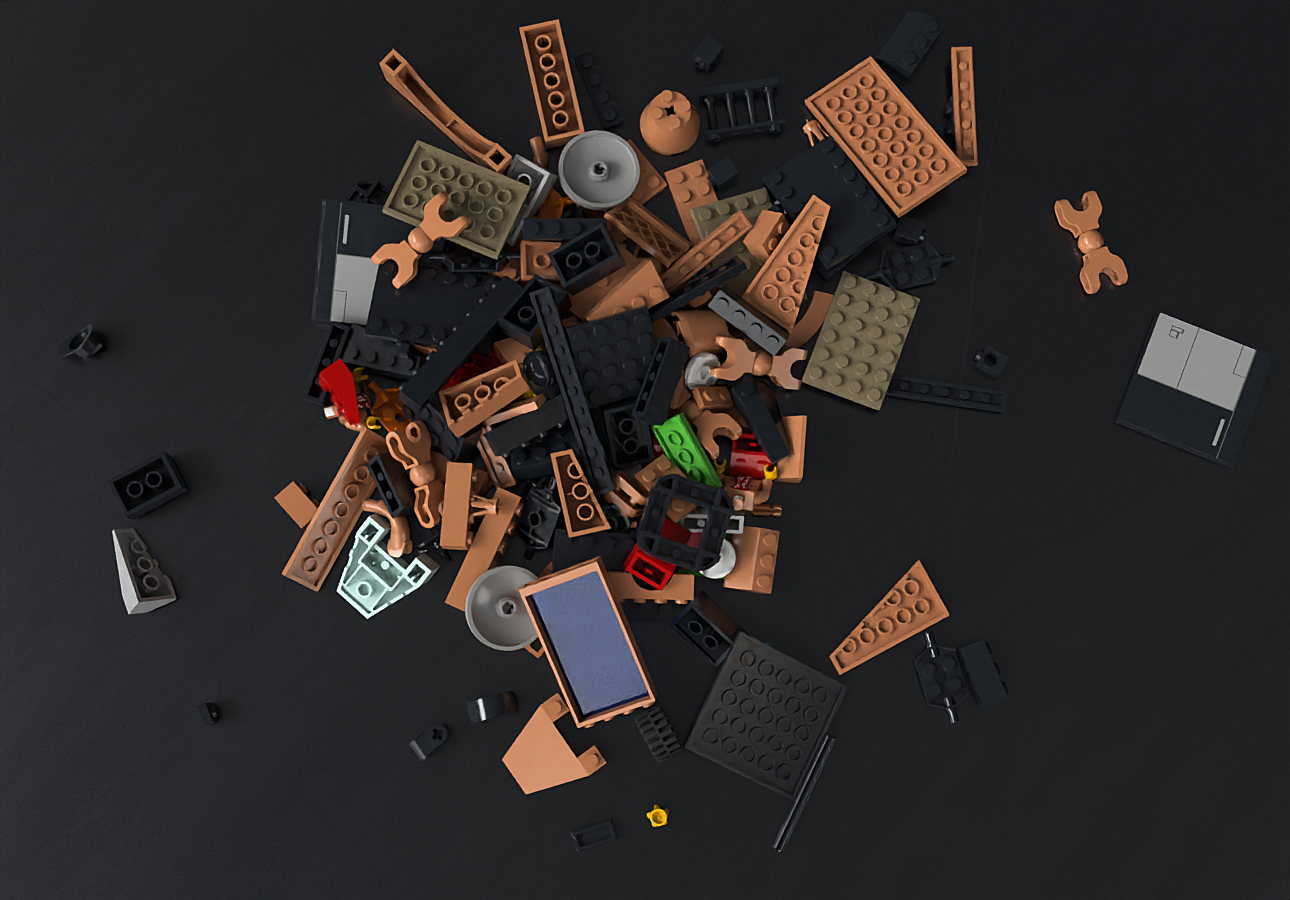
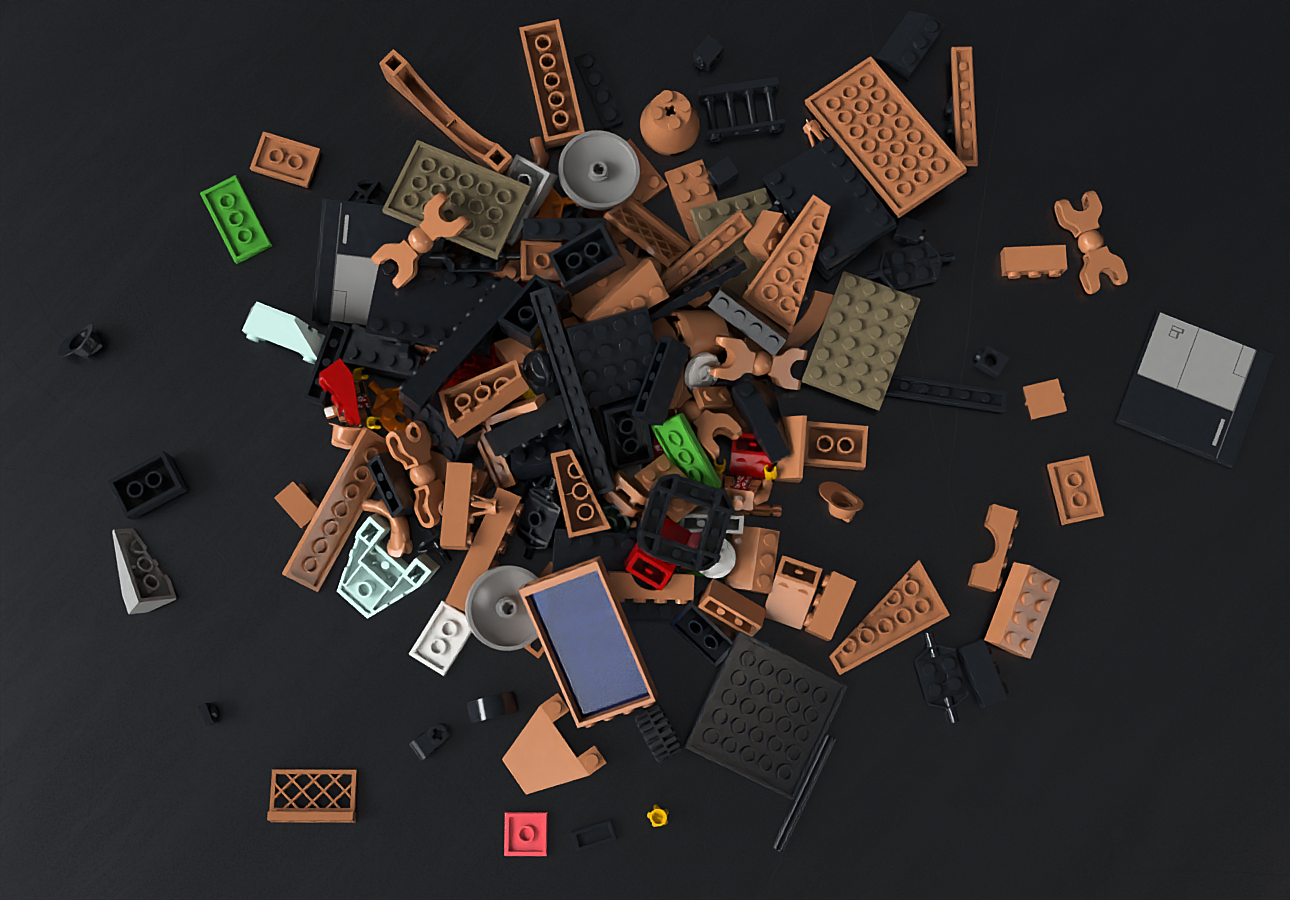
none -> bright green tile [200,175,273,264]
none -> light aqua wedge [242,302,325,364]
none -> nougat plate [250,131,322,188]
none -> nougat fence [267,770,357,823]
none -> nougat piece [329,423,378,449]
none -> white tile [409,601,472,676]
none -> coral tile [504,812,548,856]
none -> nougat brick [698,578,766,637]
none -> nougat slope [764,555,822,630]
none -> nougat brick [803,421,868,471]
none -> nougat brick [803,571,857,641]
none -> nougat piece [819,481,864,522]
none -> nougat arch [968,504,1019,592]
none -> nougat brick [984,562,1060,659]
none -> nougat brick [1000,245,1067,279]
none -> nougat piece [1023,379,1067,420]
none -> nougat plate [1047,455,1104,525]

